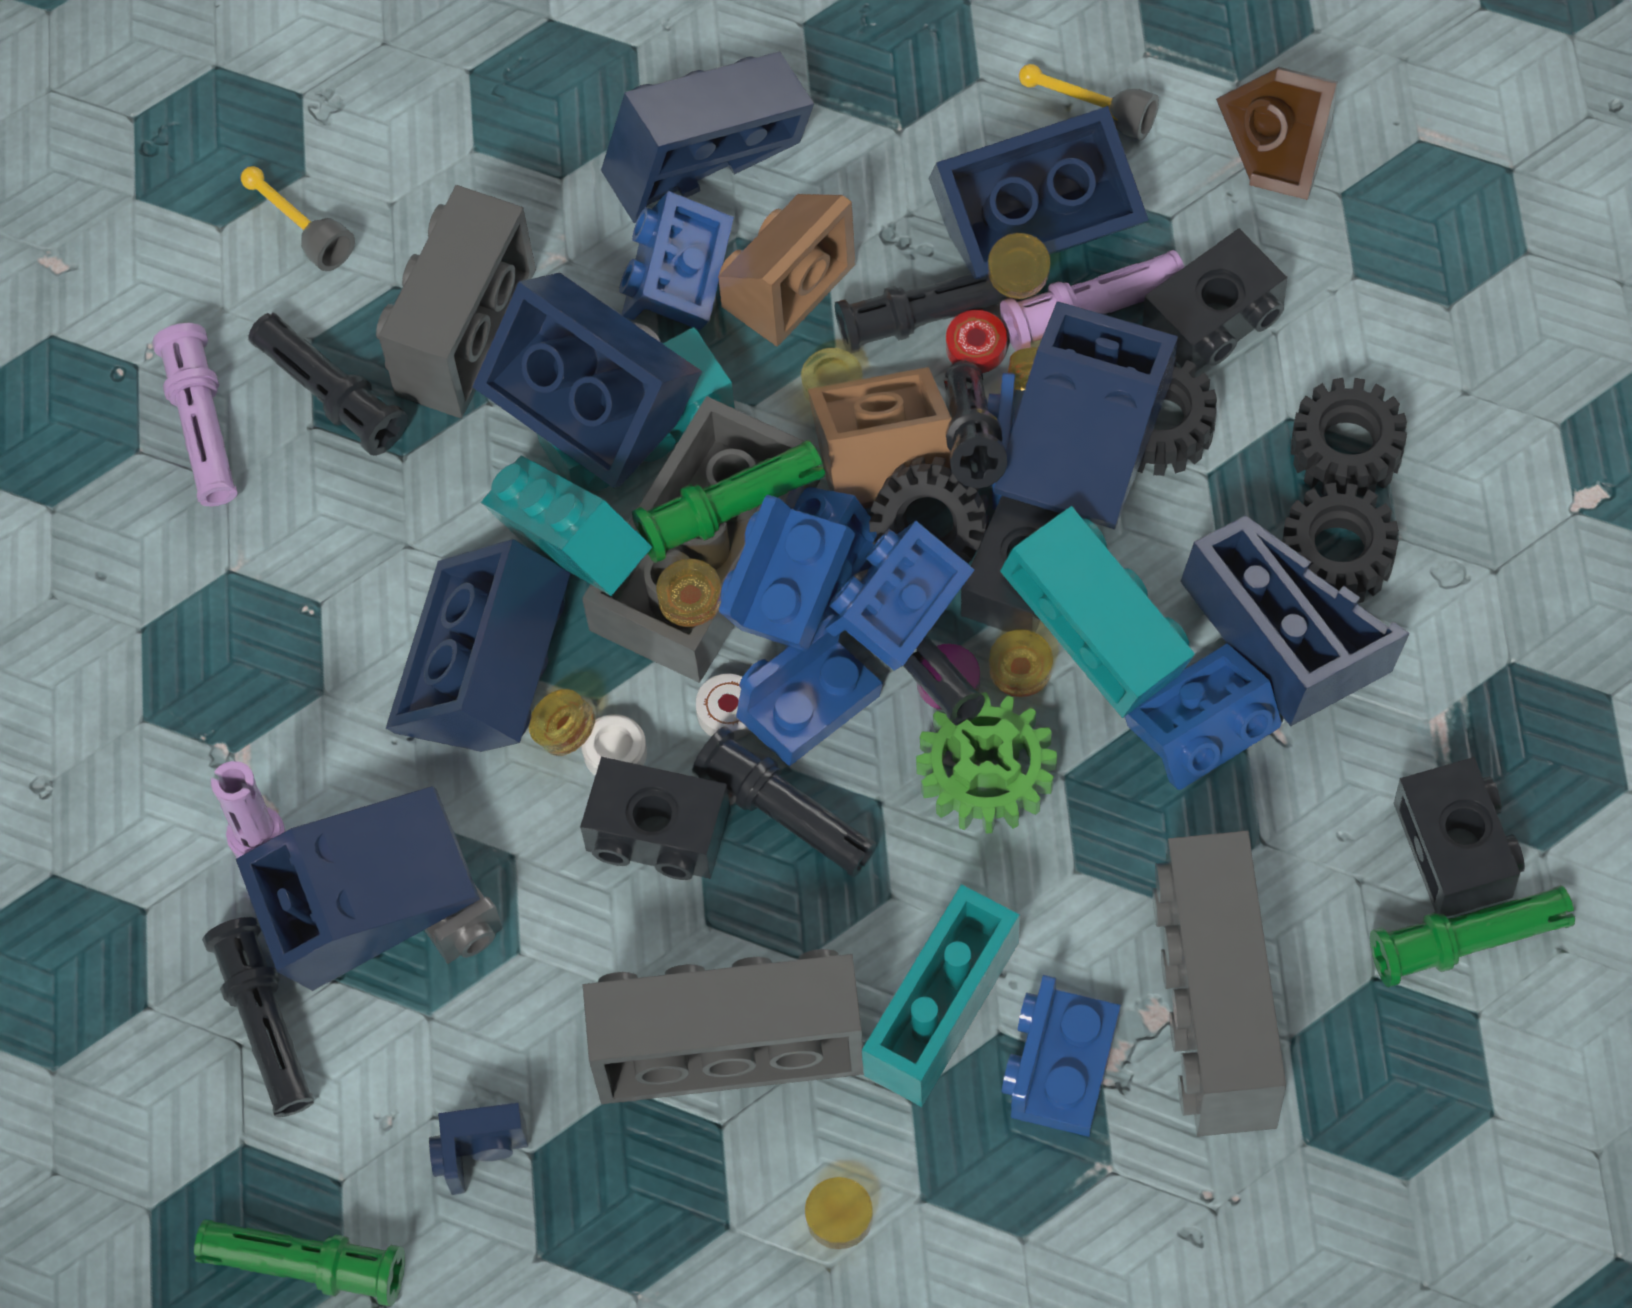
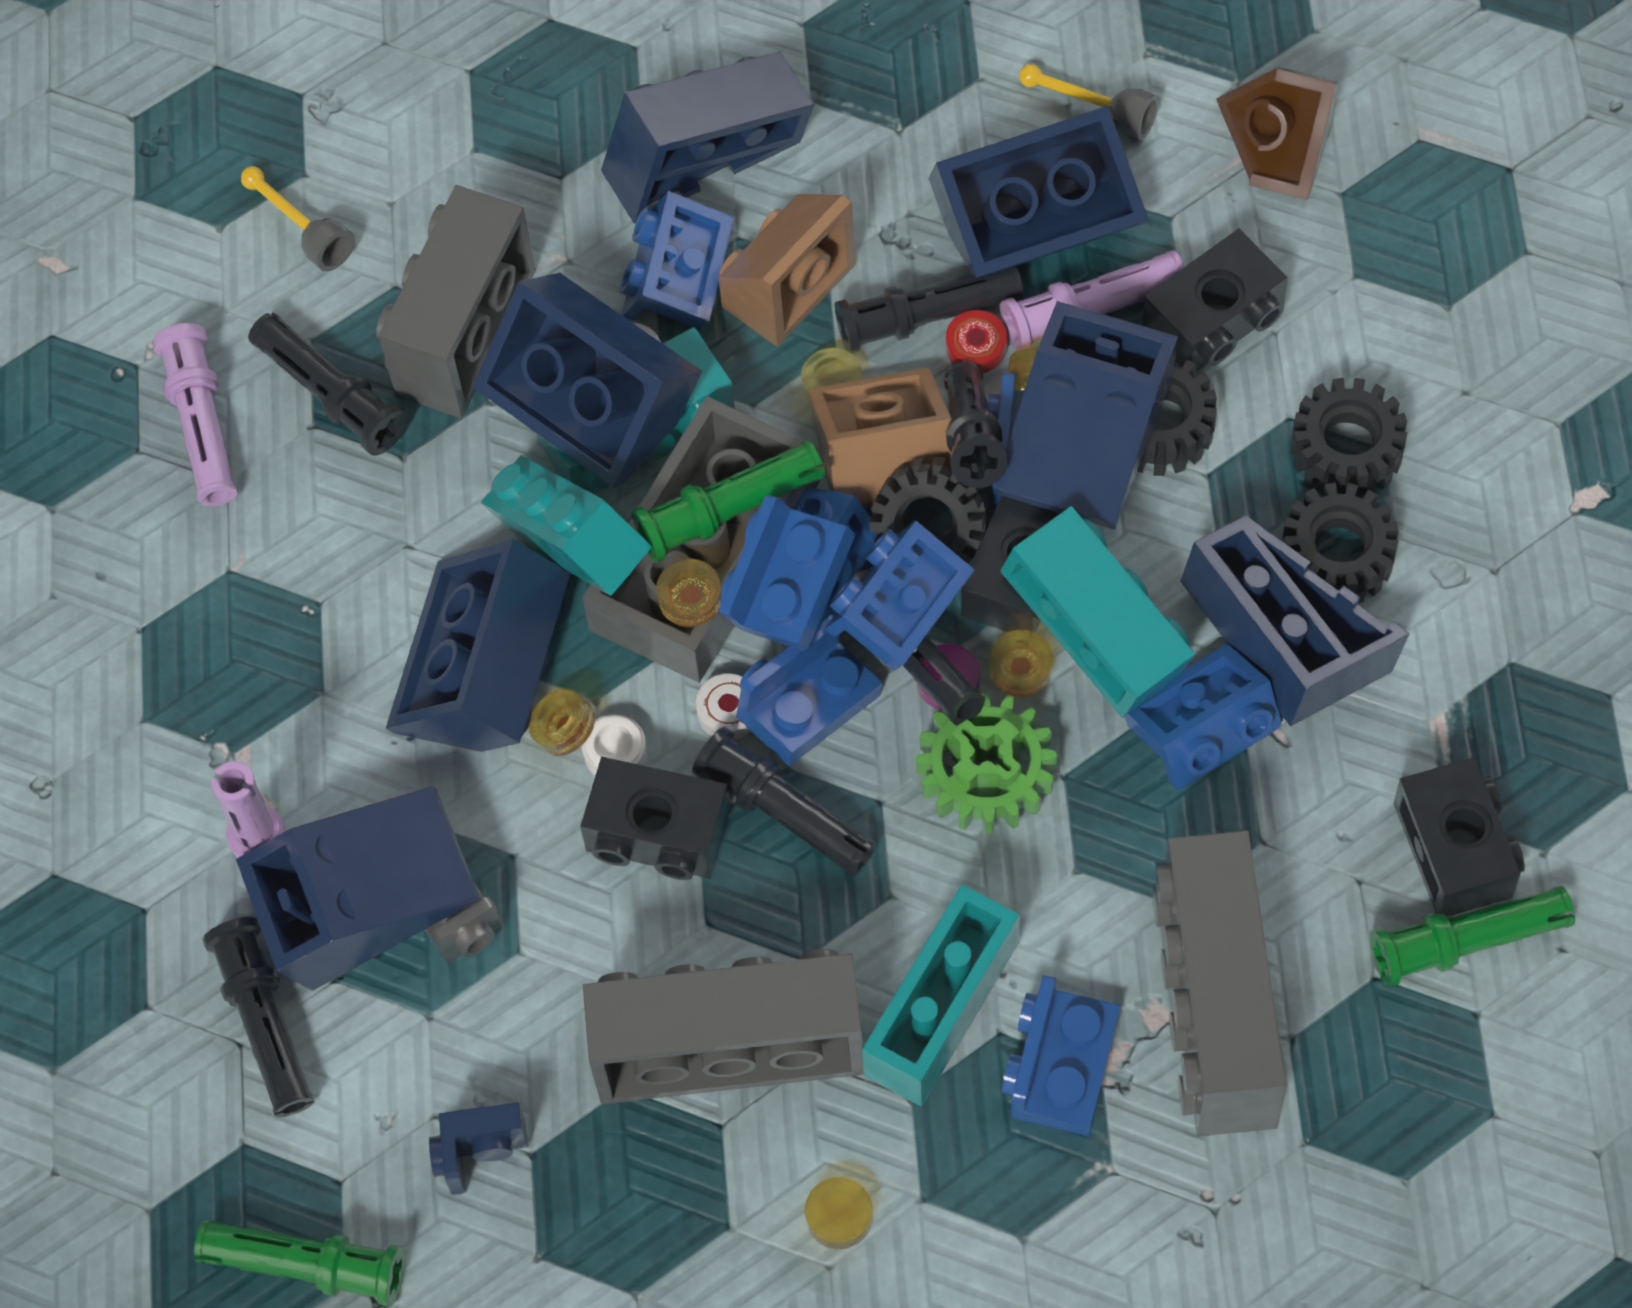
clear yellow tile [988,233,1050,299] -> none

